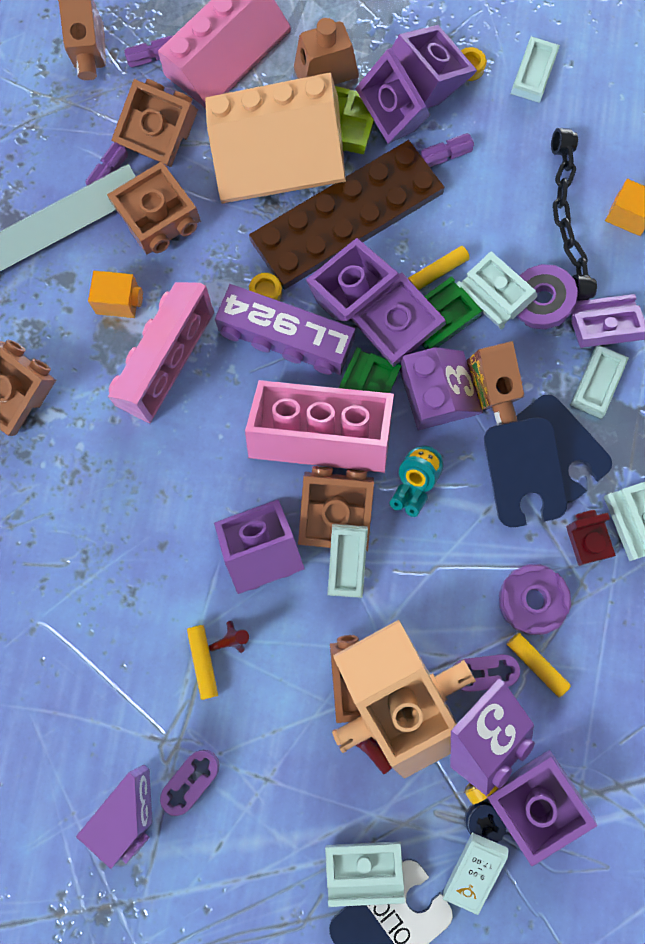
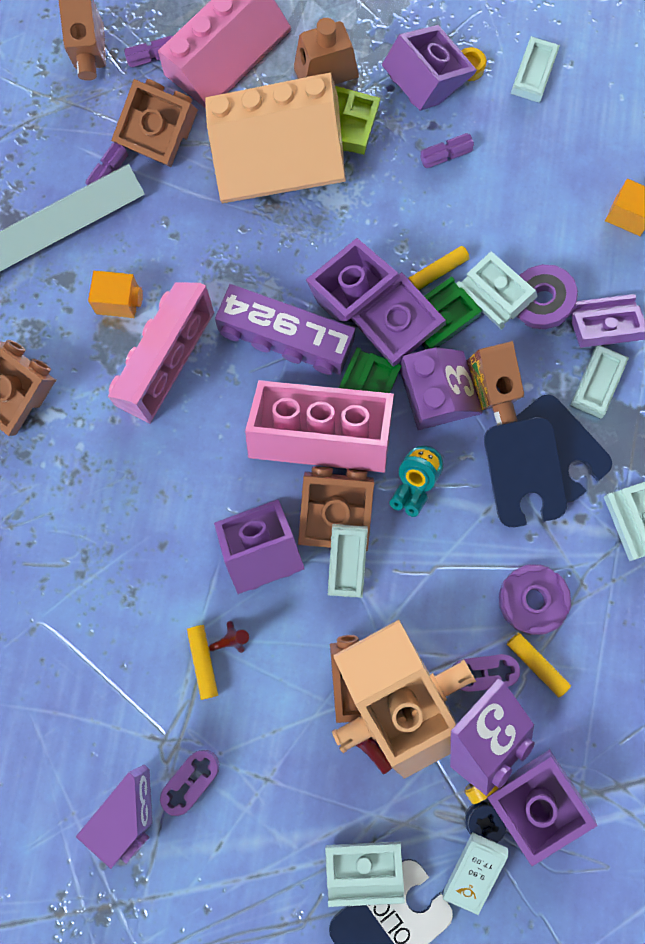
nougat plate [107,161,201,255] -> none
reddish brown plate [249,140,445,290] -> none
yellow tile [249,273,282,301] -> none
medium lavender slope [355,48,430,144] -> none
black piece [551,128,597,301] -> none
dark red bracket [566,510,616,566] -> none

